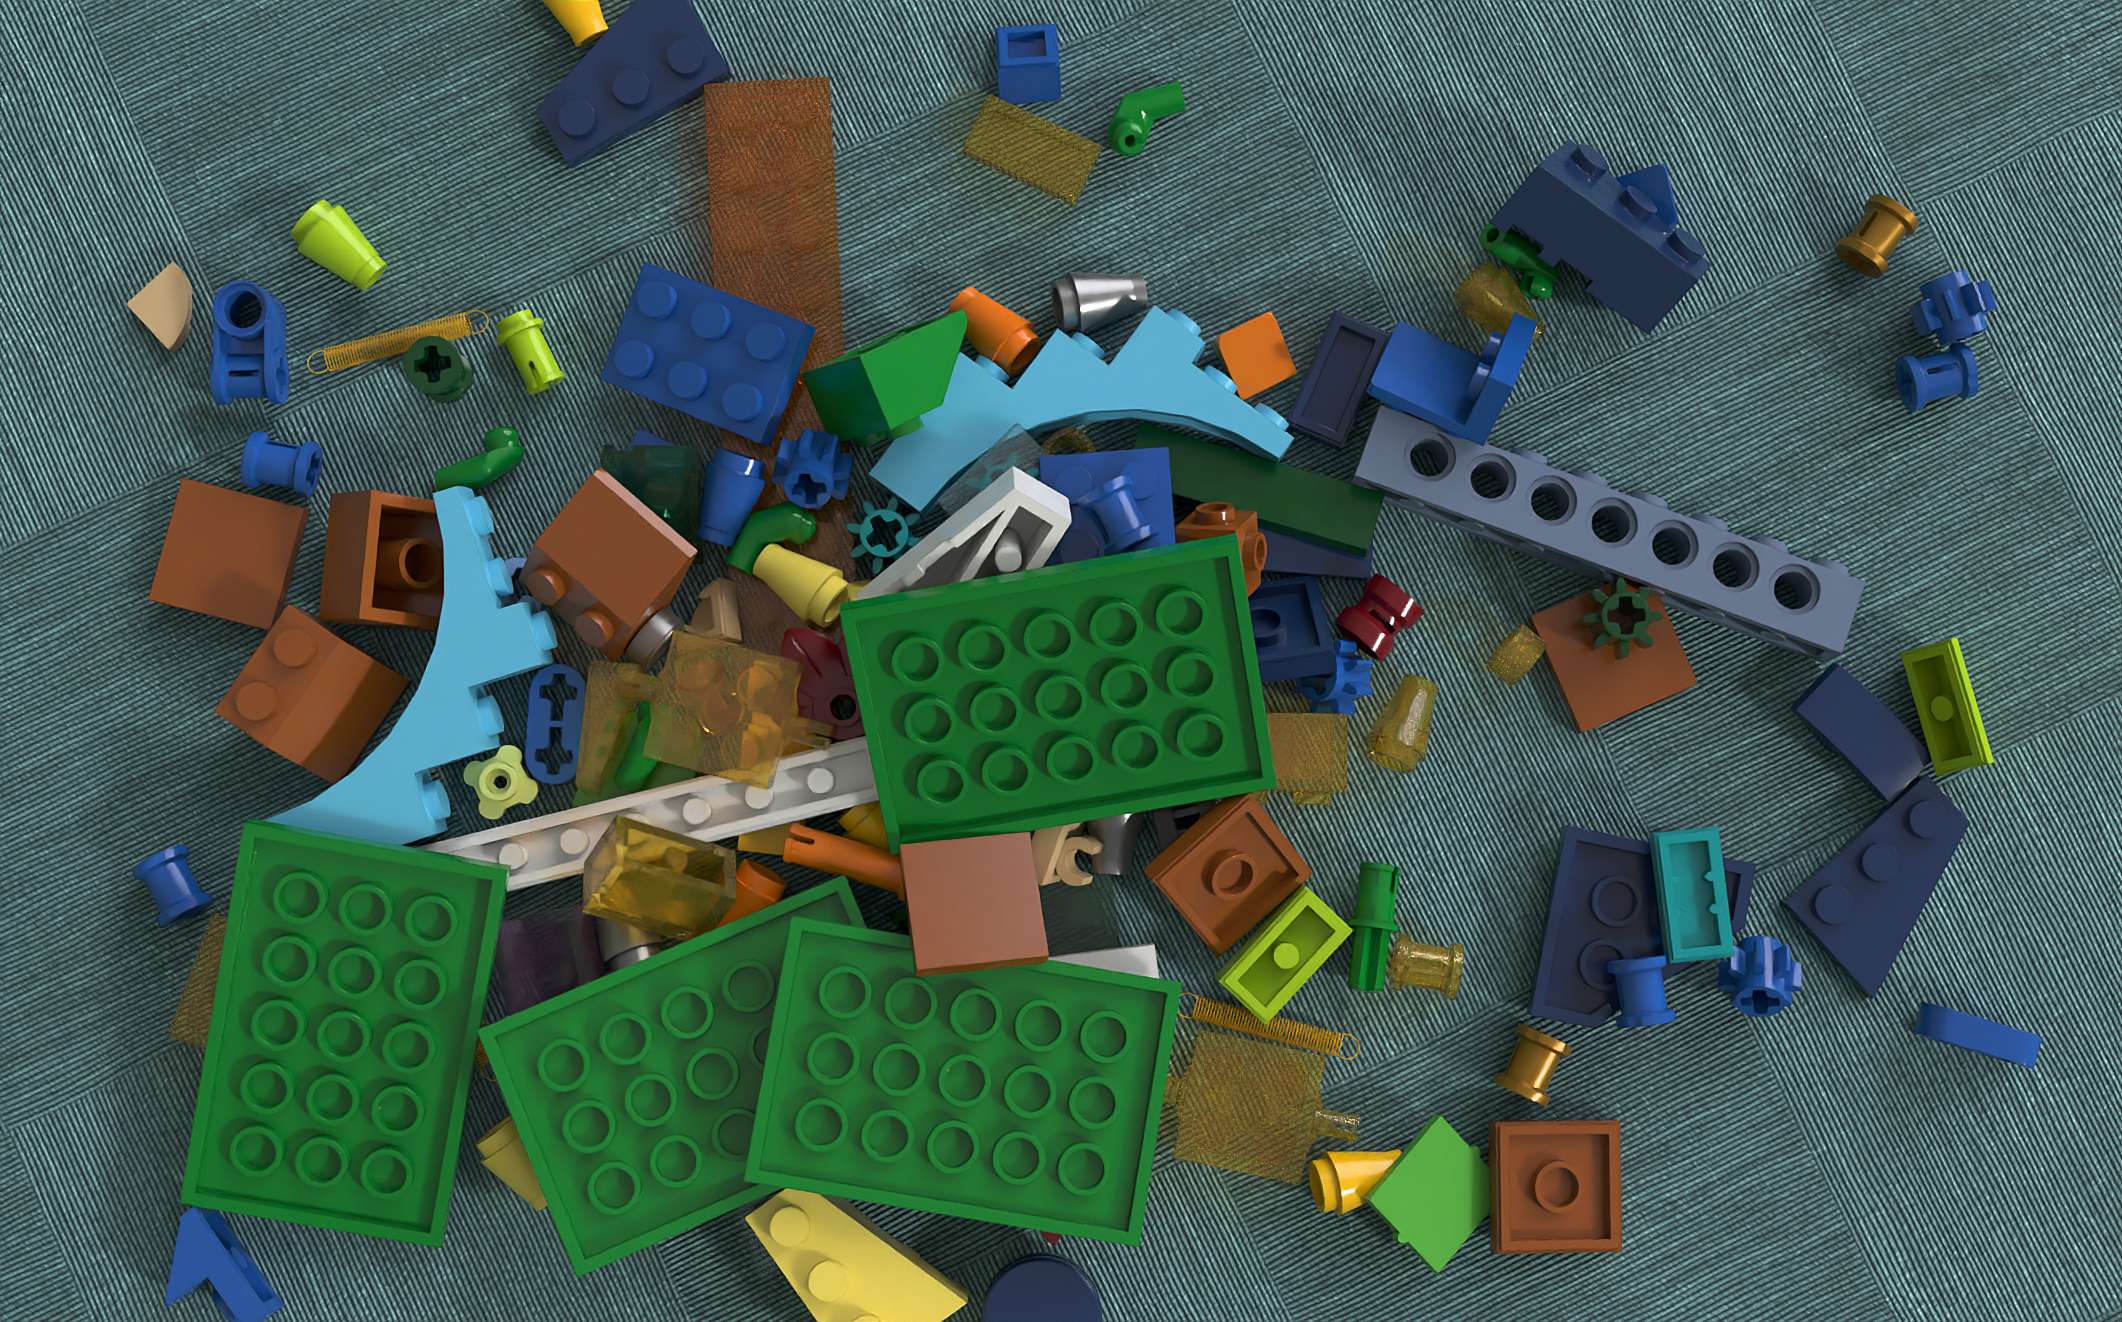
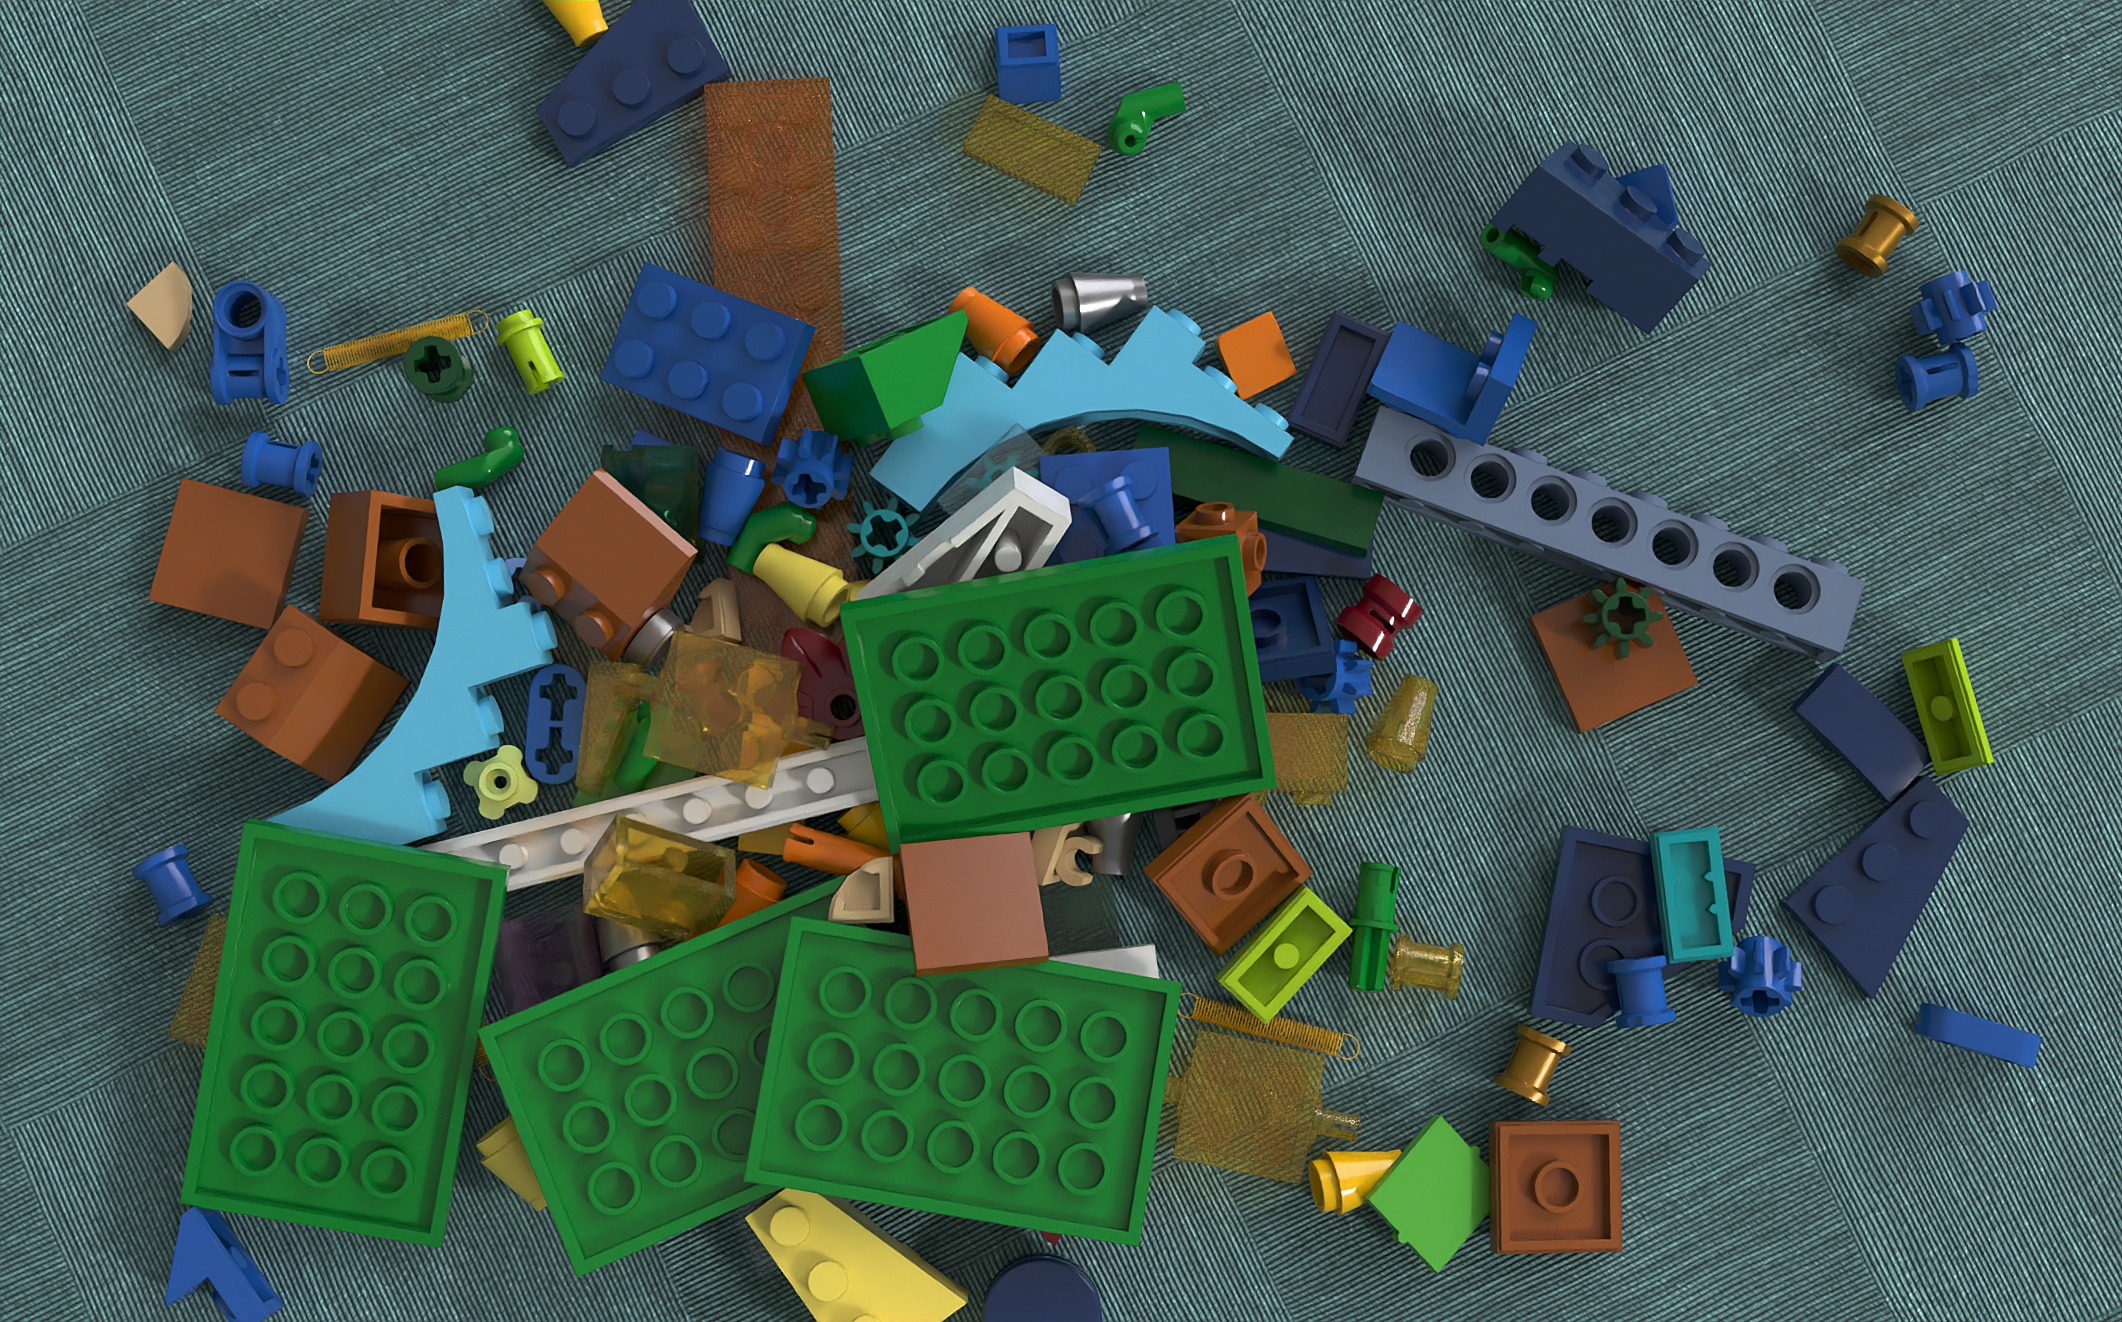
lime cone [290,199,388,292] -> none
clear yellow cone [1452,259,1546,346] -> none
clear yellow axle [1485,623,1547,686] -> none
none -> tan tile [828,856,895,924]

